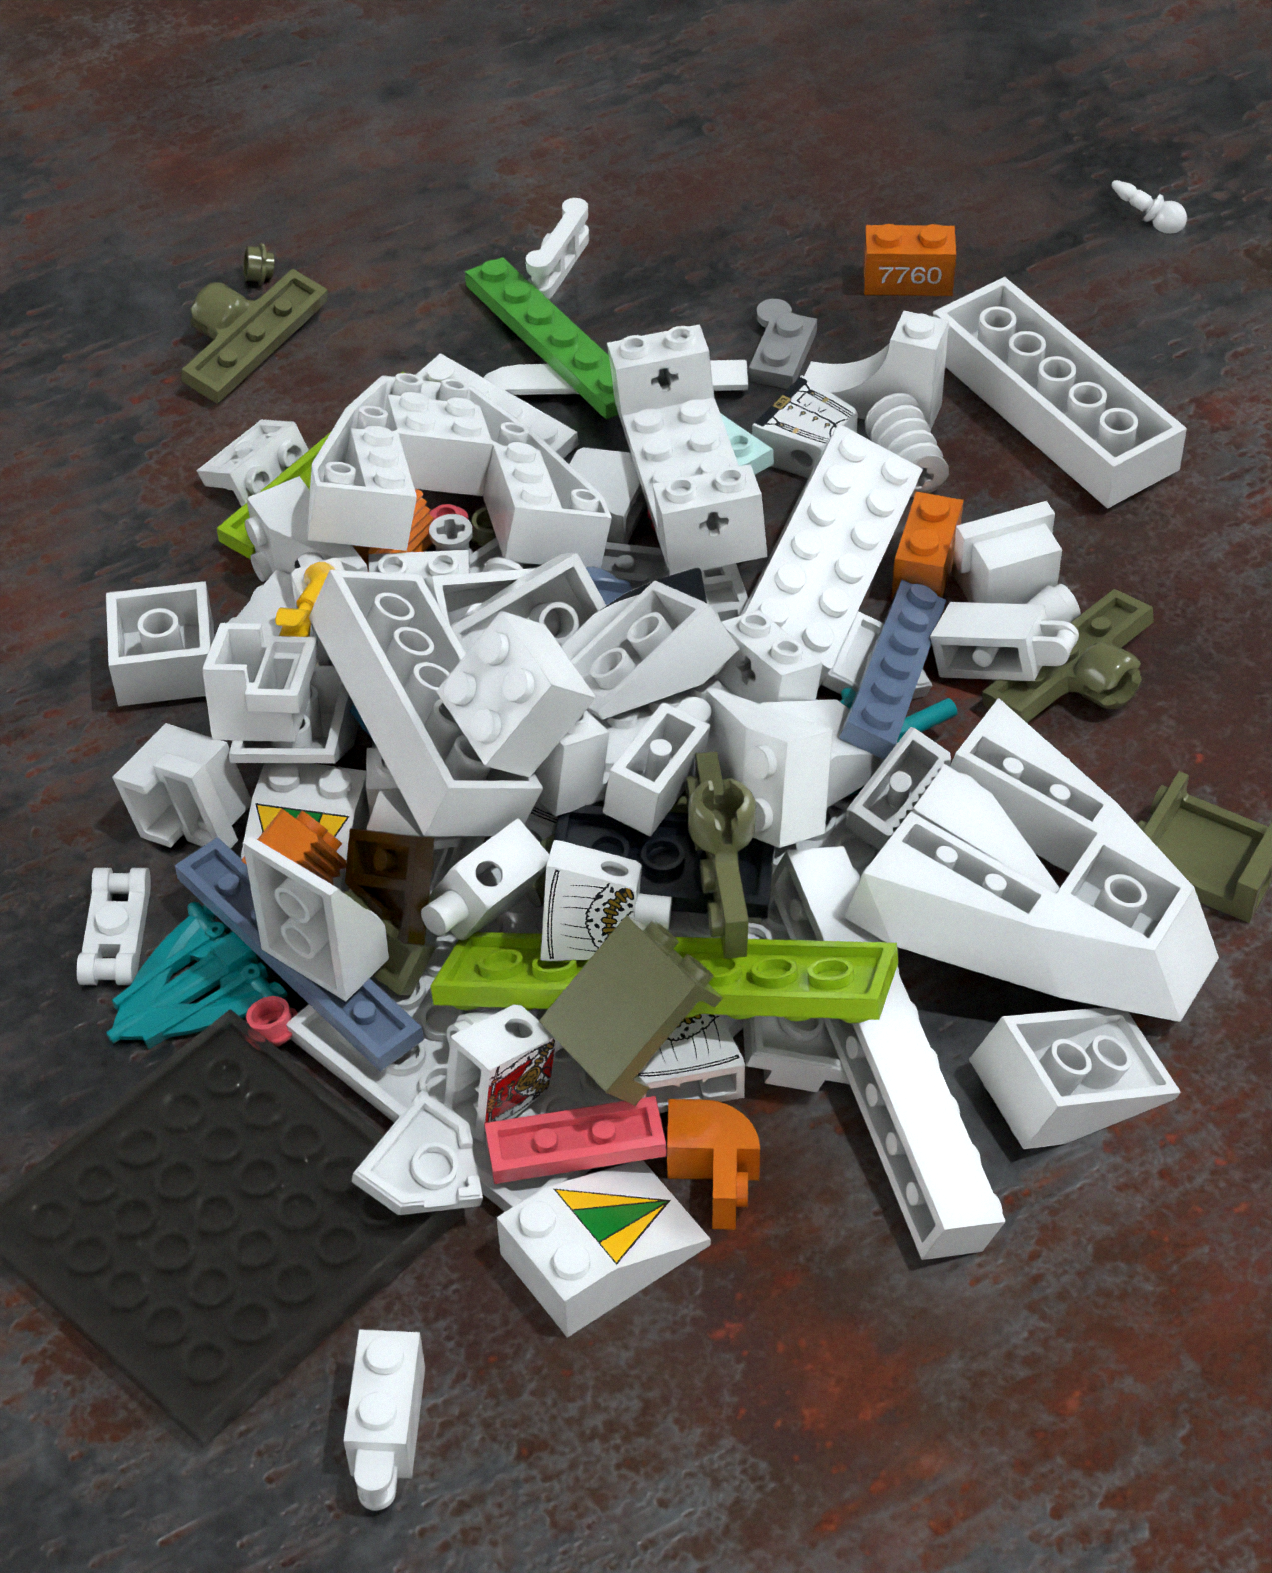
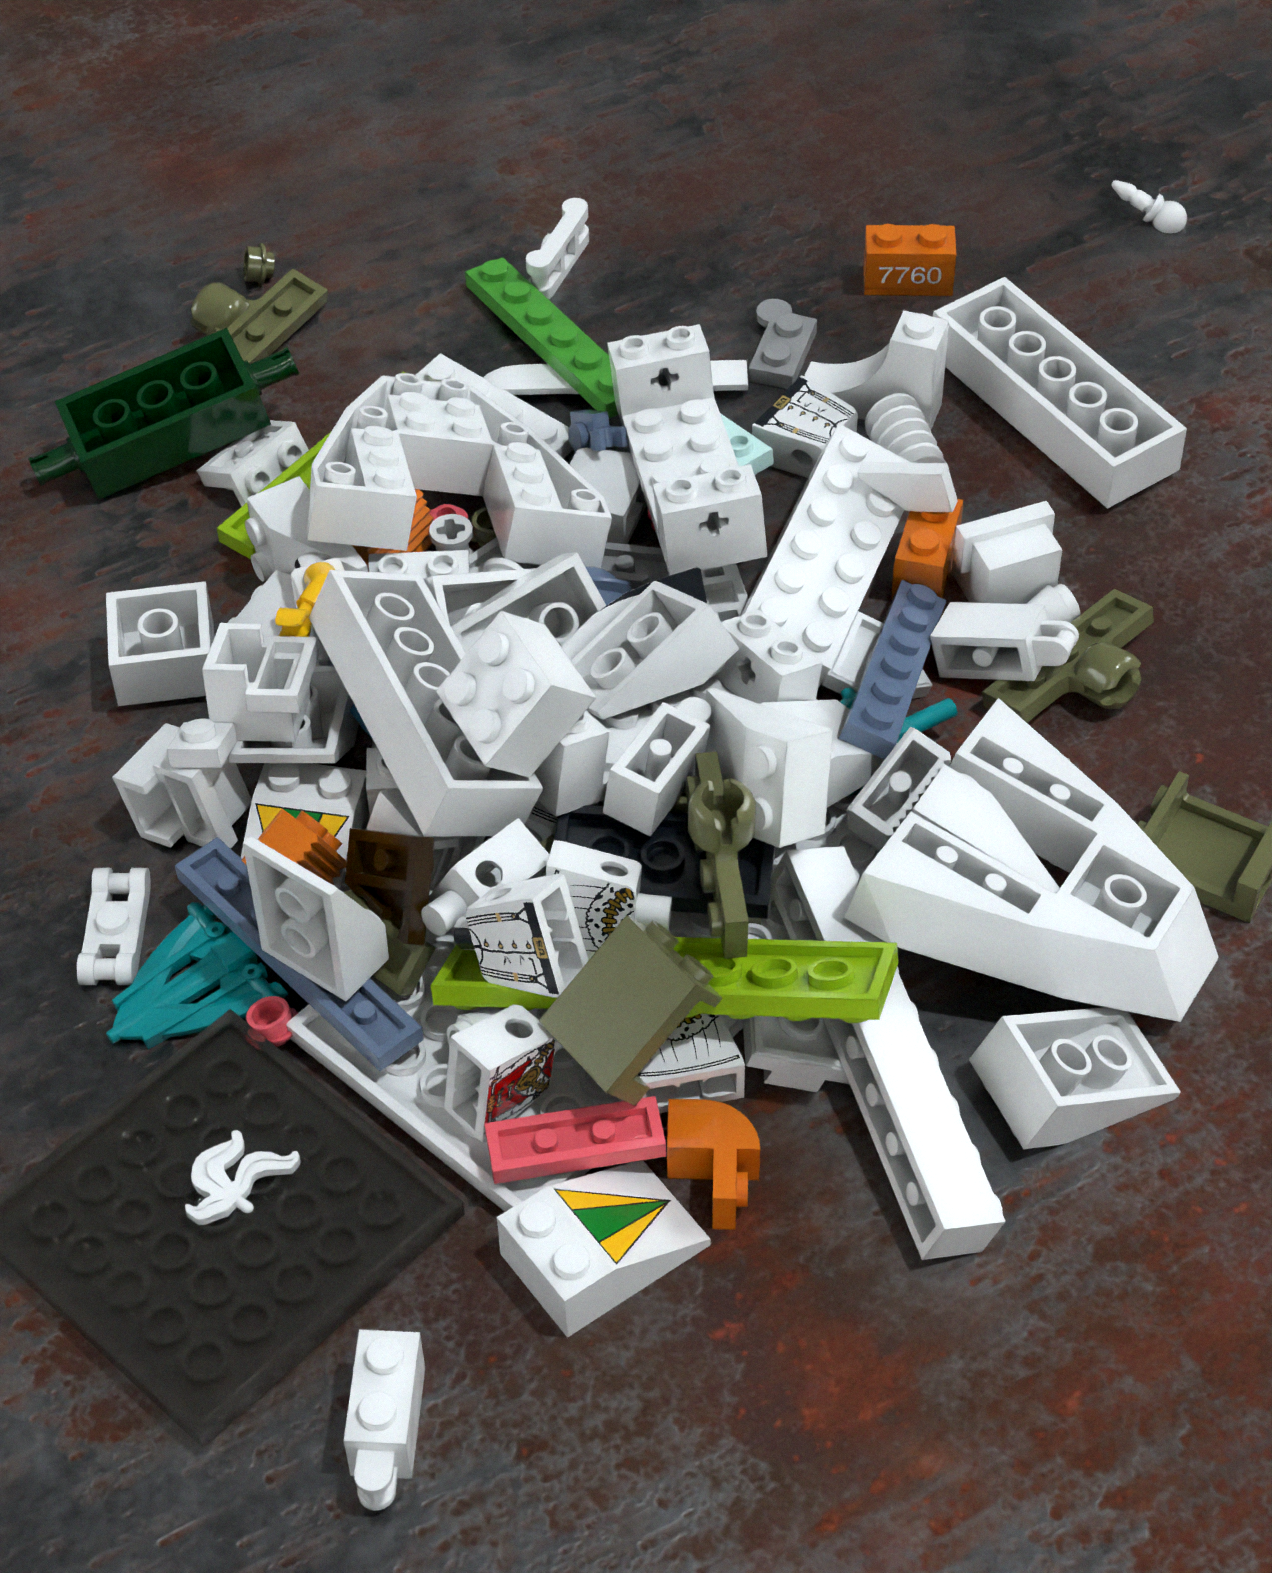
white plate [351,1090,483,1215] -> none
none -> dark green brick [28,328,299,499]
none -> white plate [167,718,237,768]
none -> white piece [185,1130,301,1225]
none -> white torso [453,874,589,998]
none -> sand blue plate [568,409,628,453]
none -> white tile [857,462,958,512]

